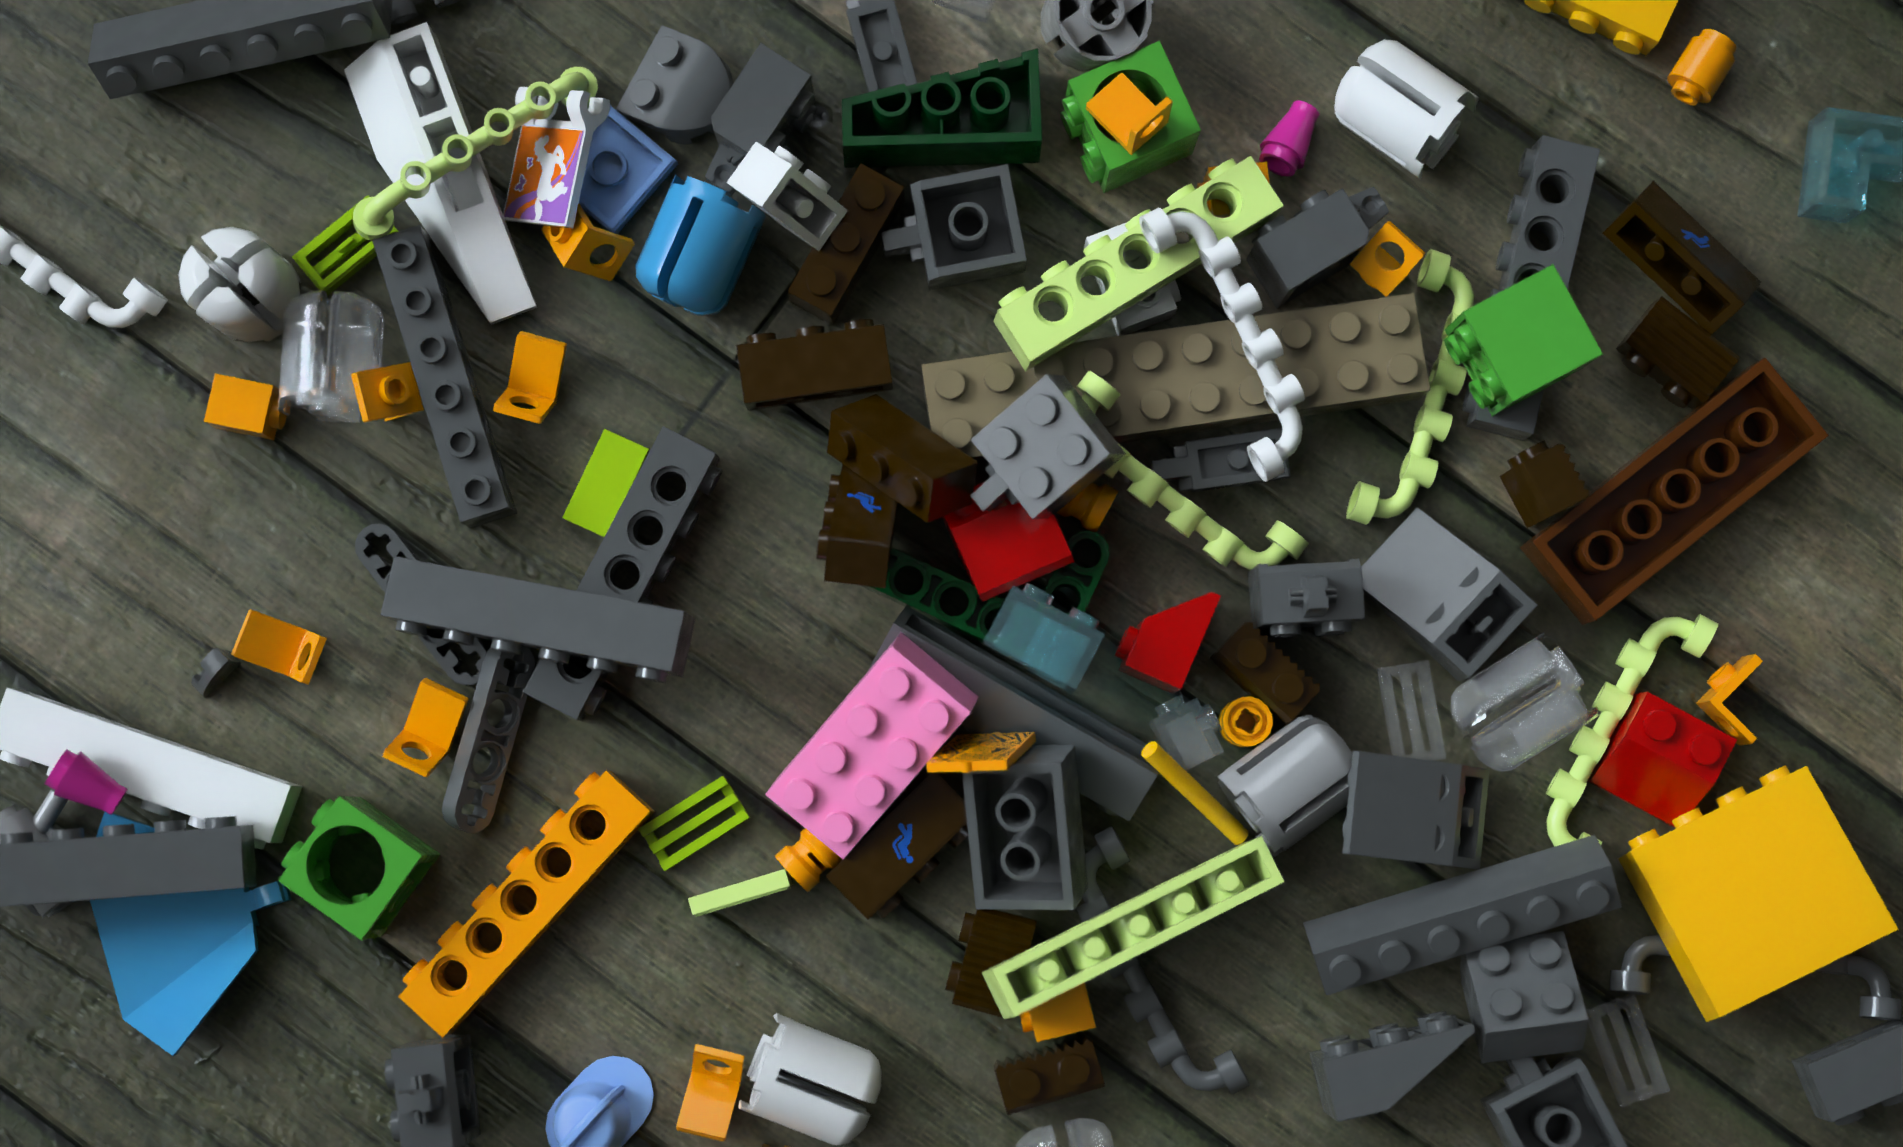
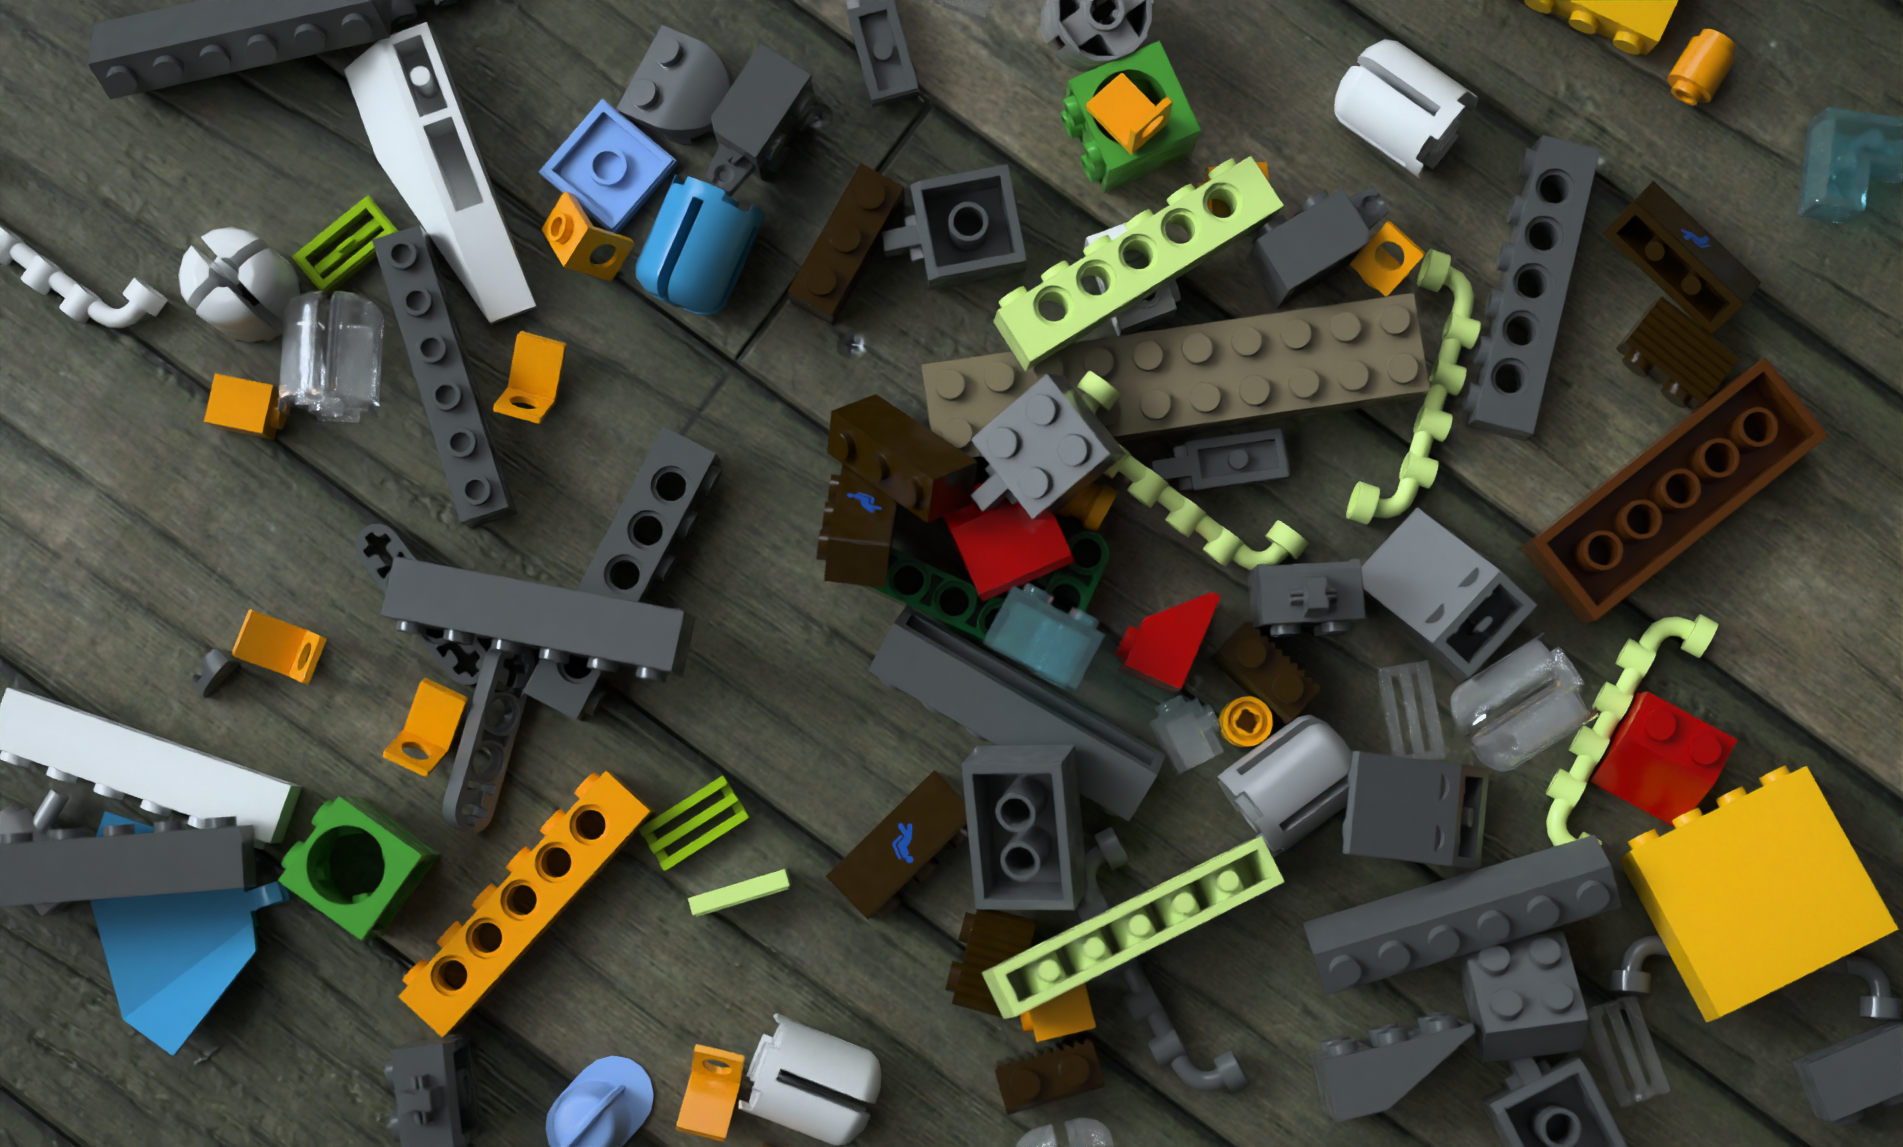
dark pink cone [45,749,128,815] -> none
light orange bracket [351,362,424,422] -> none
yellowish green bar [353,67,598,241] -> none
flag [503,87,610,229] -> none
lime tile [562,429,650,538] -> none
white brick [727,142,848,251] -> none
dark brown brick [736,319,893,410] -> none
bright pink brick [765,632,978,859] -> none
light orange wheel [775,828,843,892] -> none
dark green wedge [842,48,1042,168] -> none
light orange piece [926,732,1036,773] -> none
white bar [1139,208,1305,482] -> none
yellow bar [1141,741,1249,845] -> none
dark pink cone [1259,101,1319,177] -> none
bright green brick [1444,264,1603,417] -> none
dark brown brick [1499,440,1590,528] -> none
light orange bracket [1696,654,1763,745] -> none

